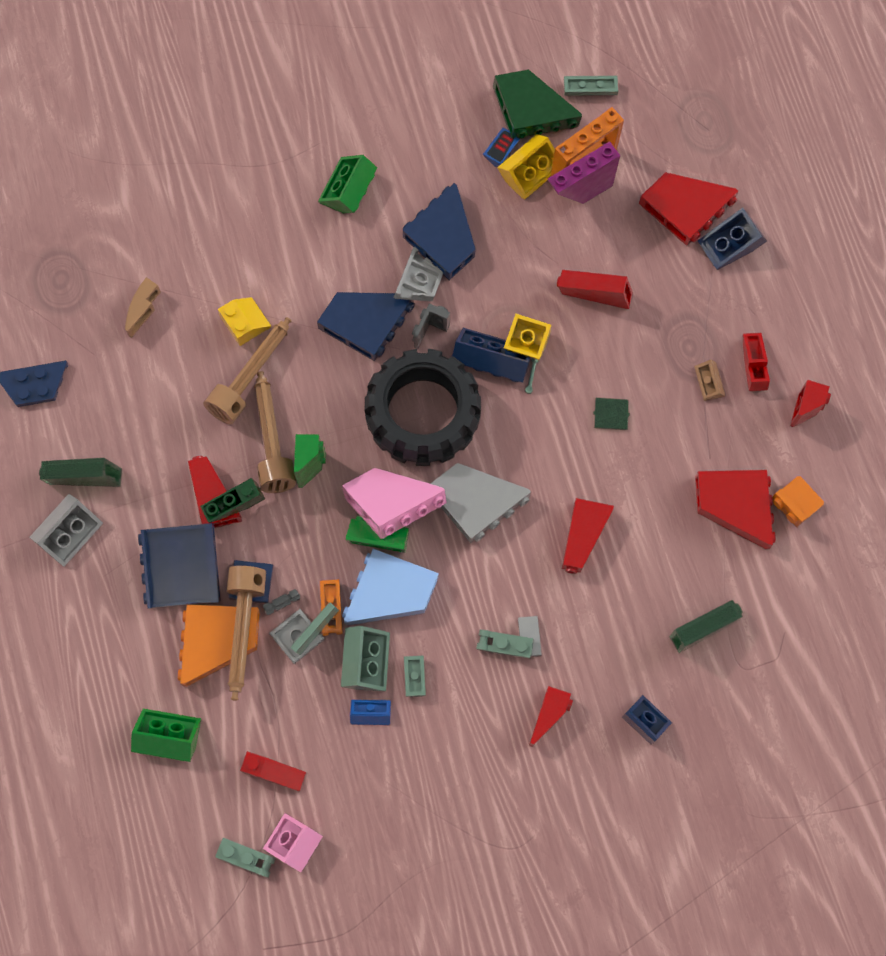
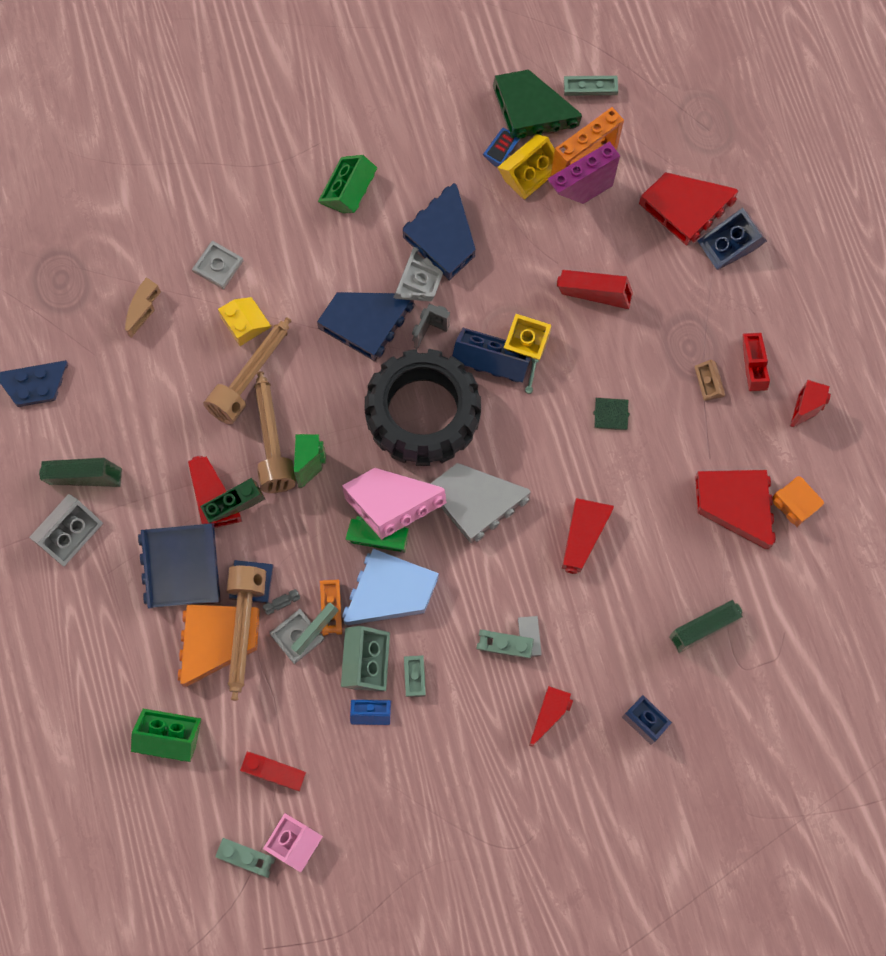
none -> light grey tile [192,241,244,290]

